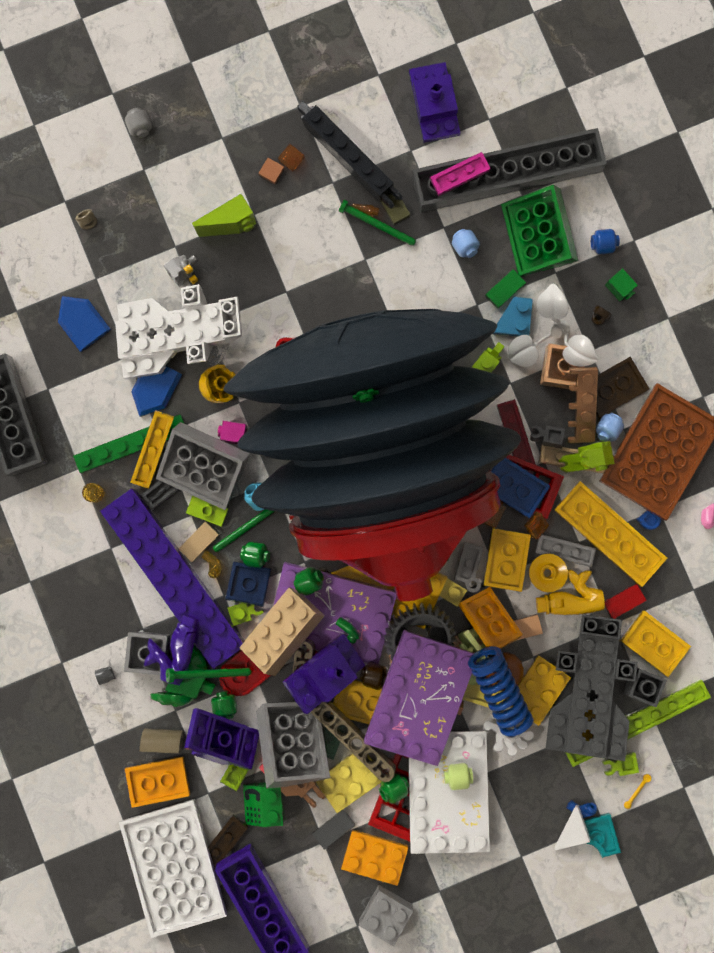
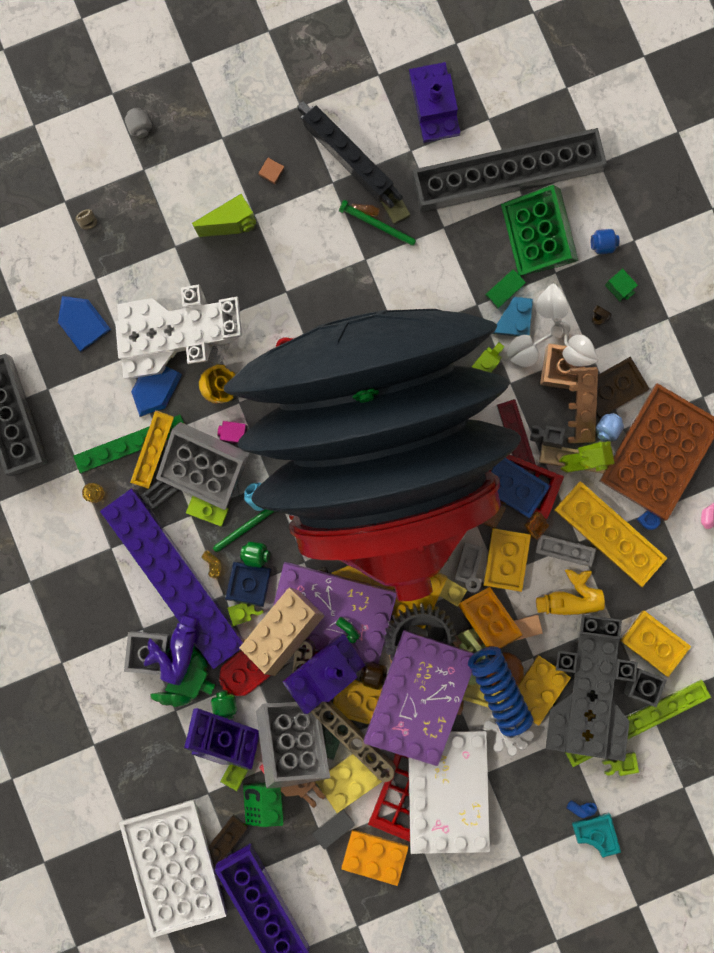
dark grey hose [95,666,115,685] -> none
light orange plate [125,756,190,808] -> none
dark tan brick [139,728,183,754] -> none
light grey piece [164,255,198,287] -> none
green bar [166,668,252,683] -> none
tan tile [179,522,219,562] -> none
clear orange plate [278,144,305,171] -> none
green head [294,567,324,596] -> none
light grey brick [359,885,414,946] -> none
green head [379,774,409,804] -> none
dark pink plate [430,152,491,196] -> none
yellowish green head [444,763,473,790] -> none
light blue head [452,229,480,258] -> none
yellow dish [529,554,568,592] -> none
white tile [554,805,591,850] -> none
red tile [605,584,647,619] -> none
yellow hinge [624,774,651,809] -> none

